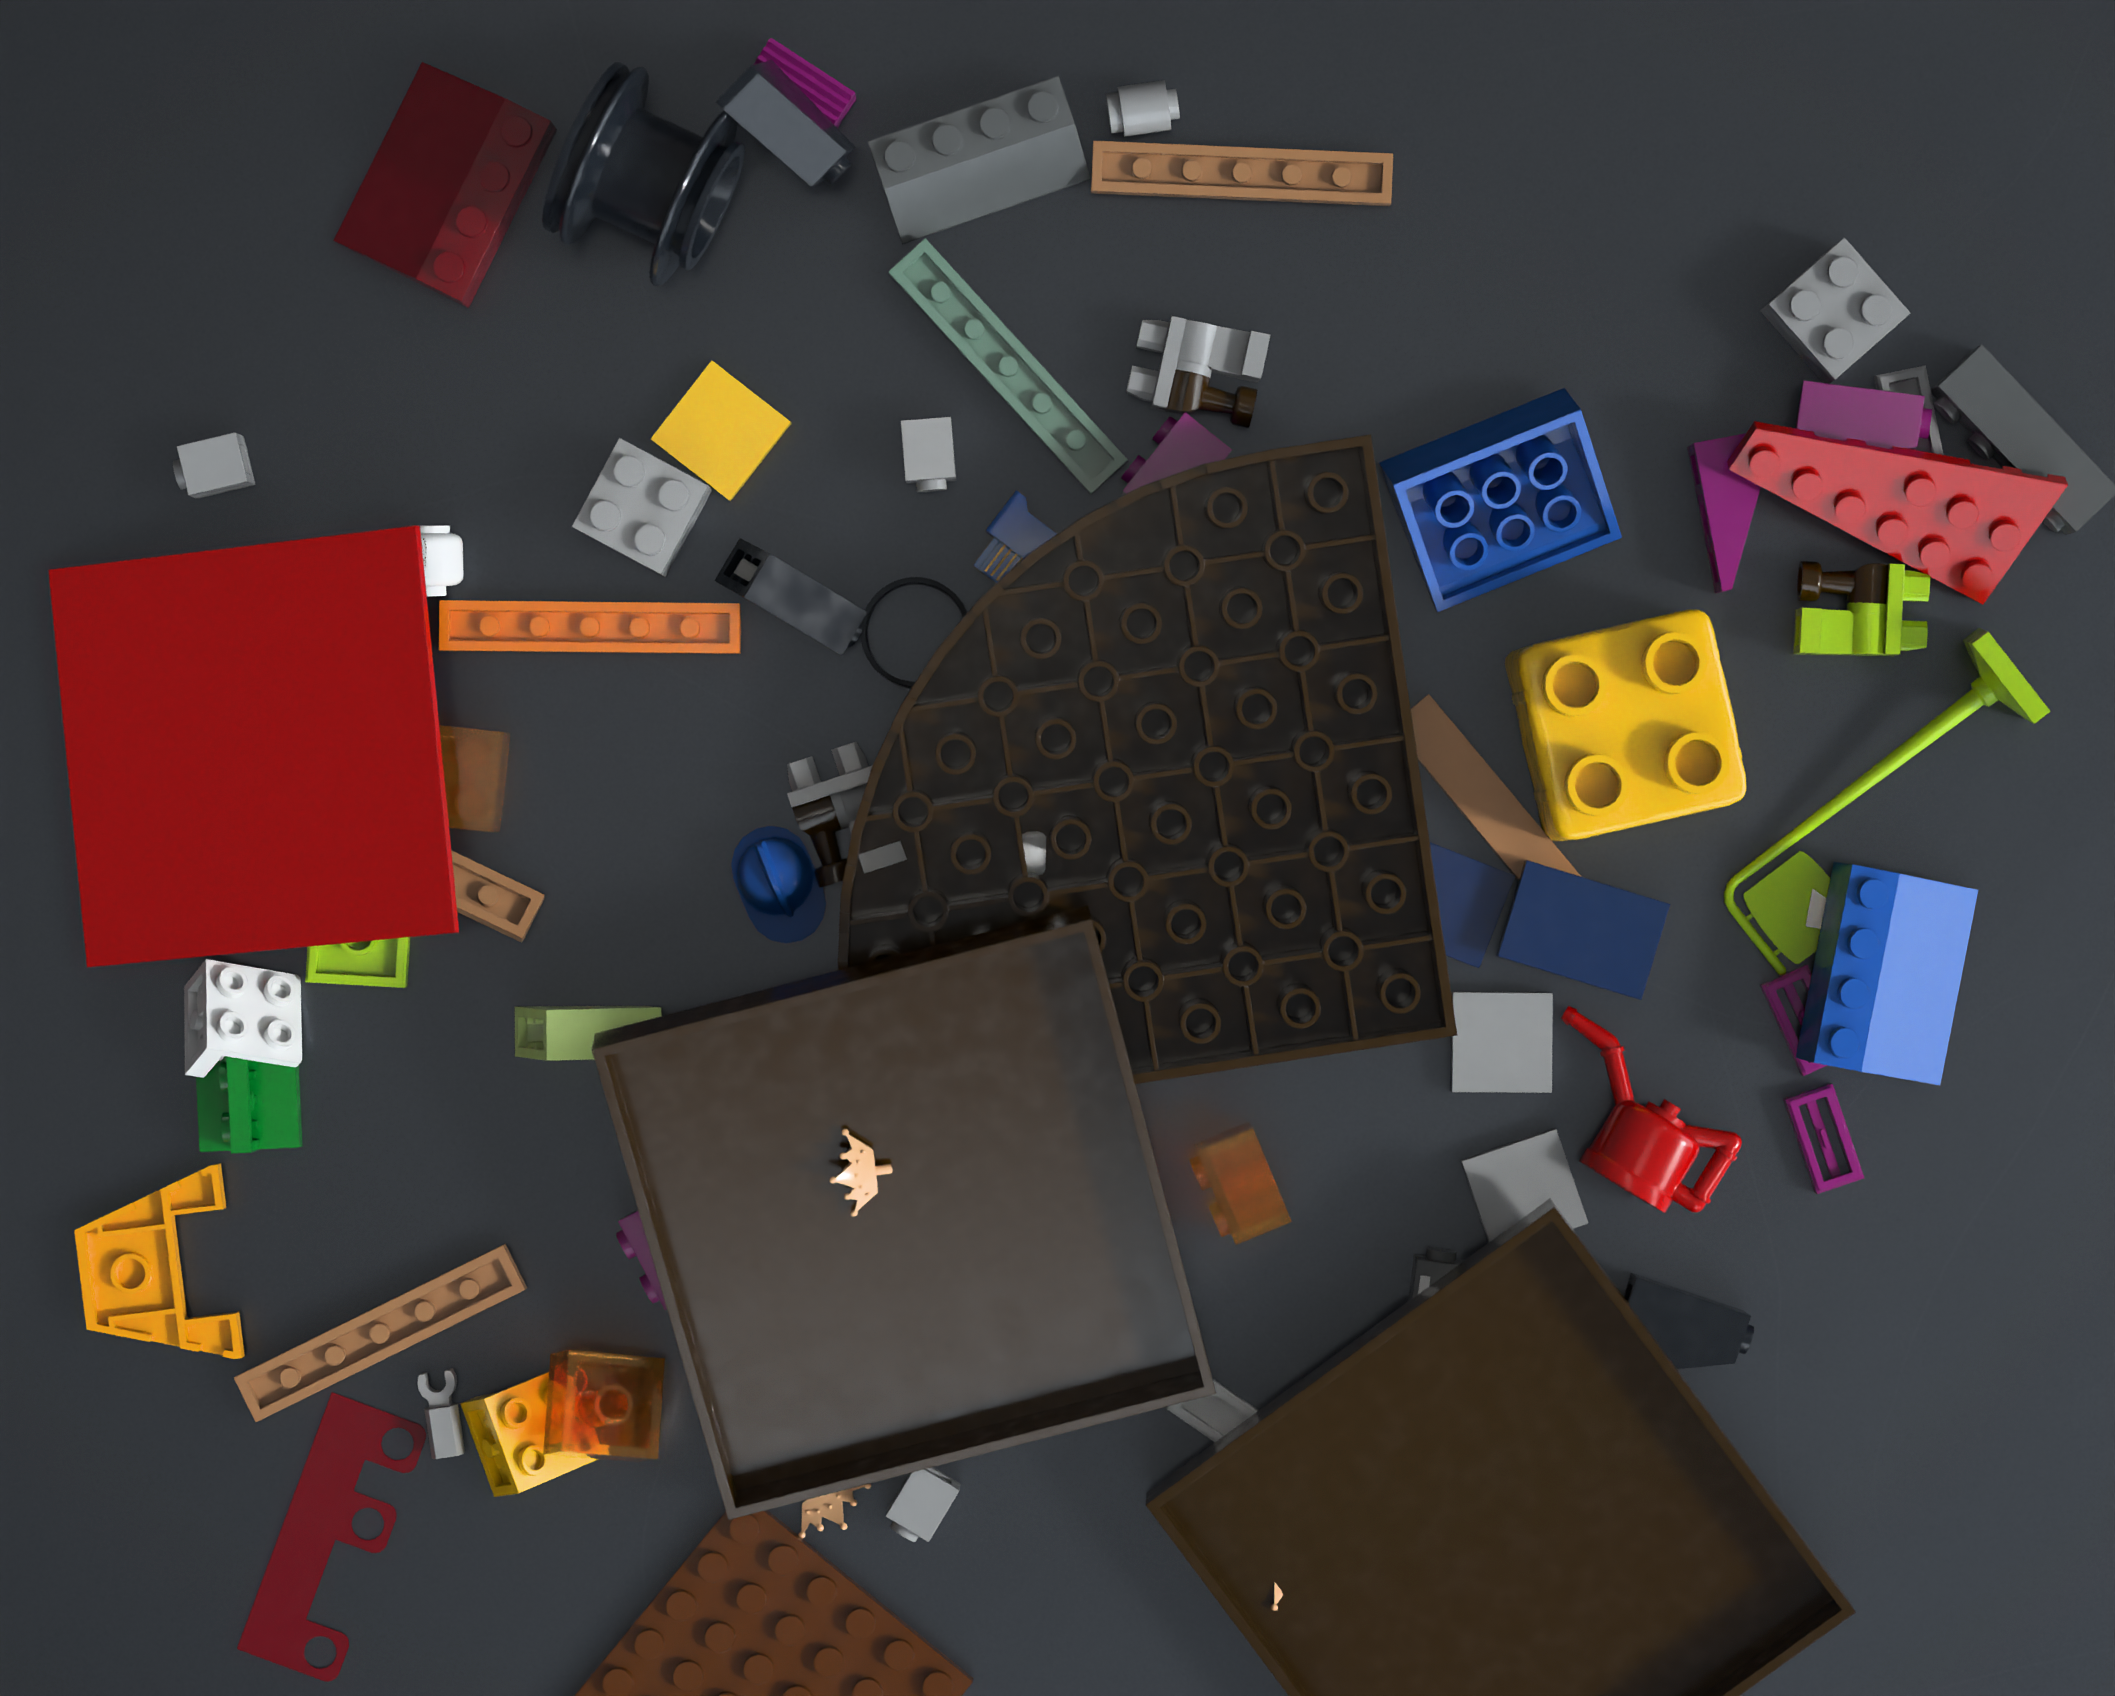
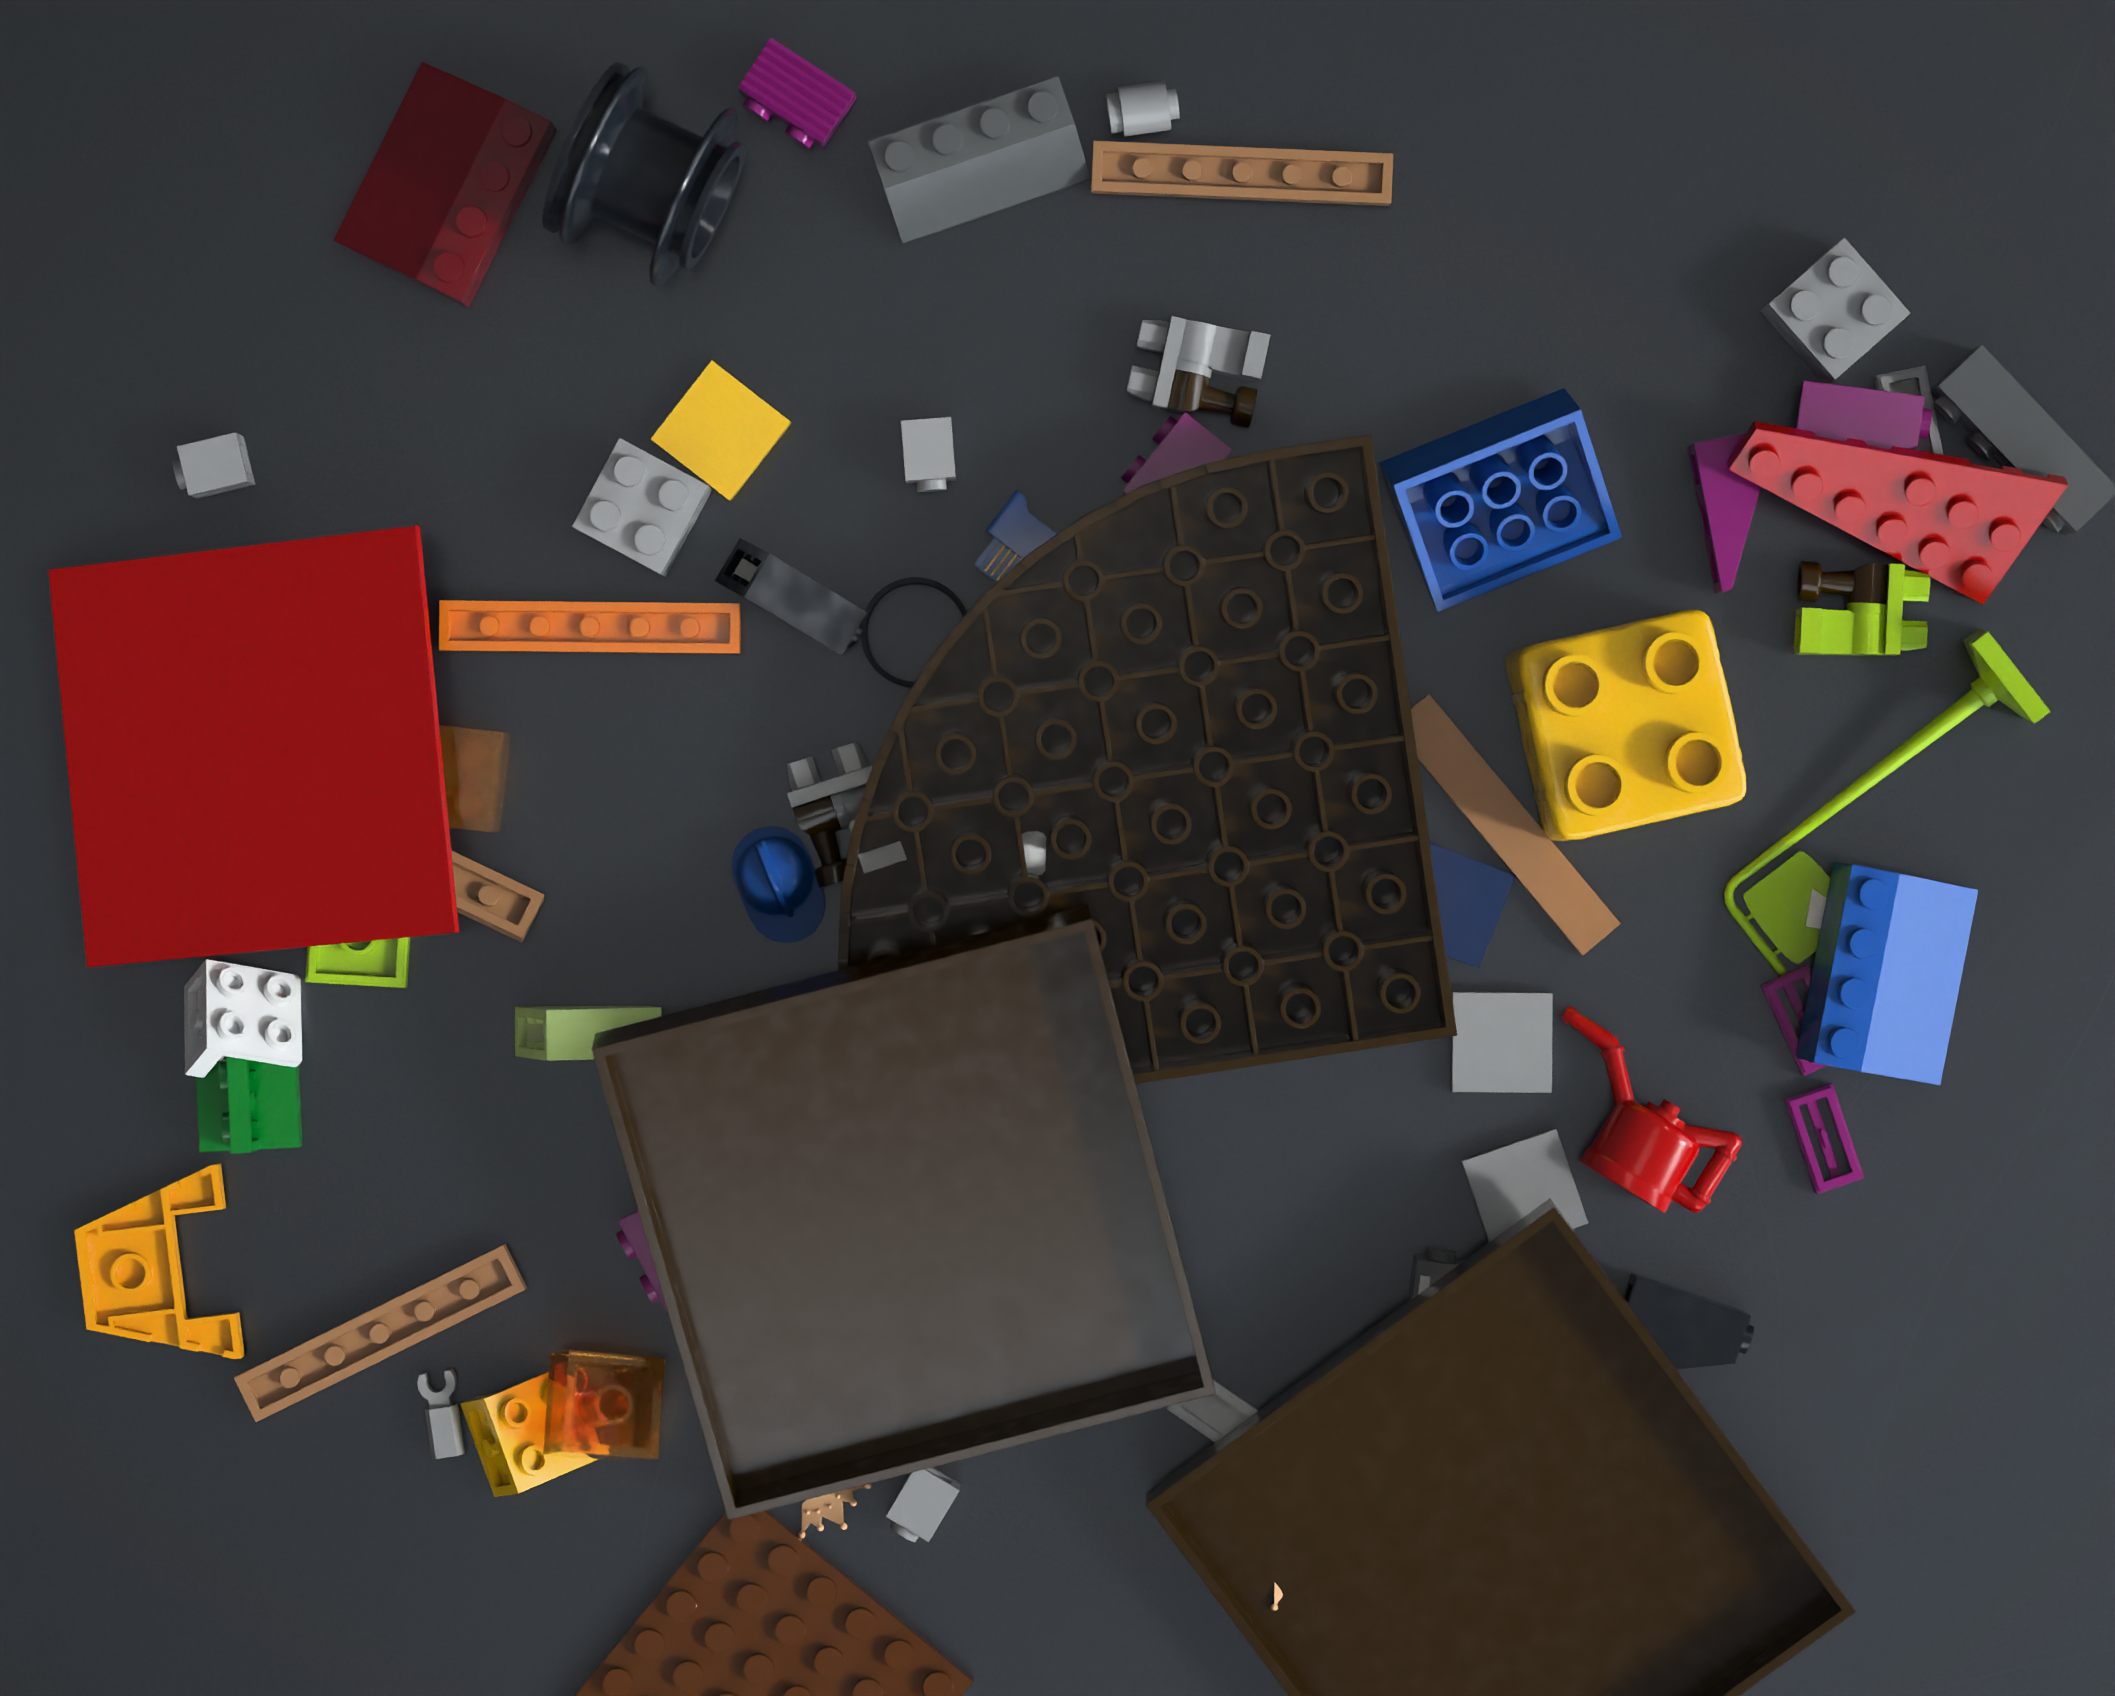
dark red piece [237,1392,426,1682] -> none
white head [419,525,464,596] -> none
black slope [716,60,856,187] -> none
light nougat piece [829,1129,892,1217] -> none
sand green plate [889,238,1128,495] -> none
clear orange brick [1189,1122,1292,1245] -> none
dark blue tile [1496,860,1670,1000] -> none

